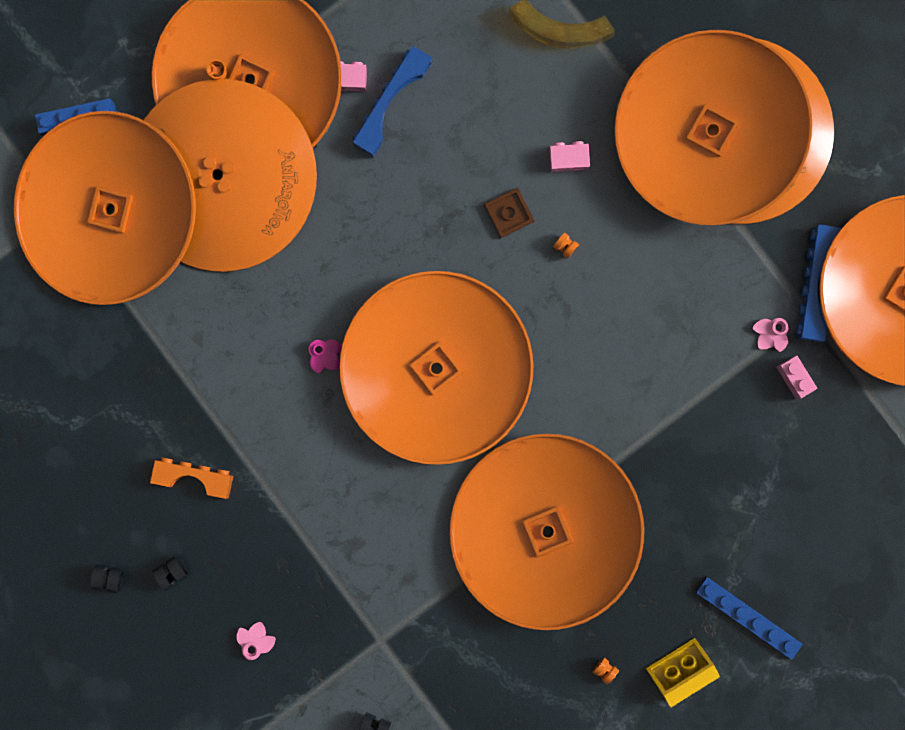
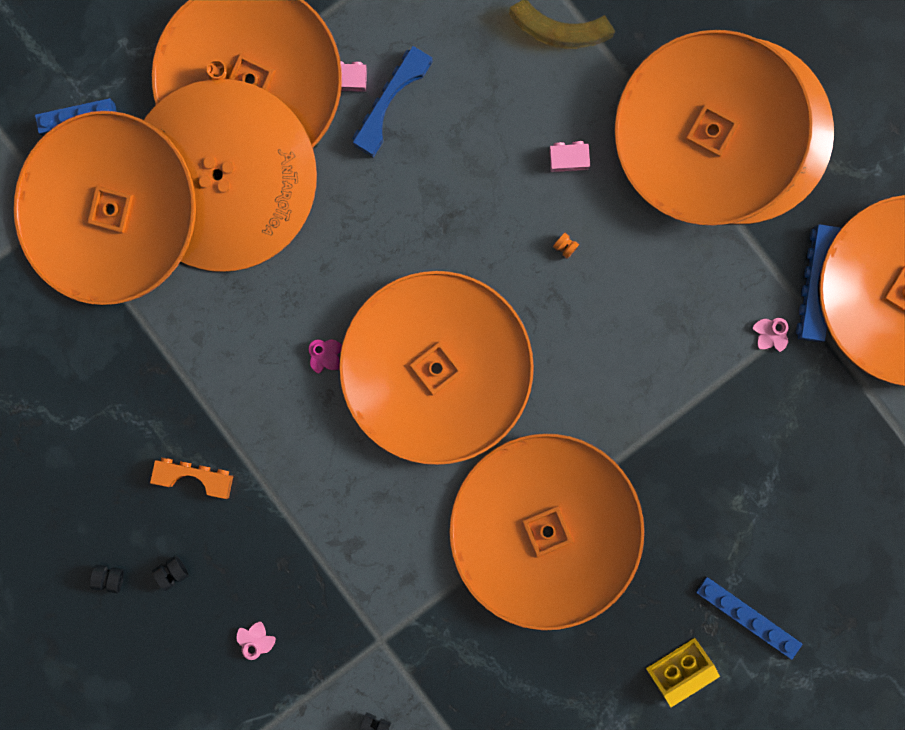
reddish brown tile [484,188,535,239] -> none
orange wheel [592,657,619,685] -> none
bright pink brick [776,356,818,399] -> none

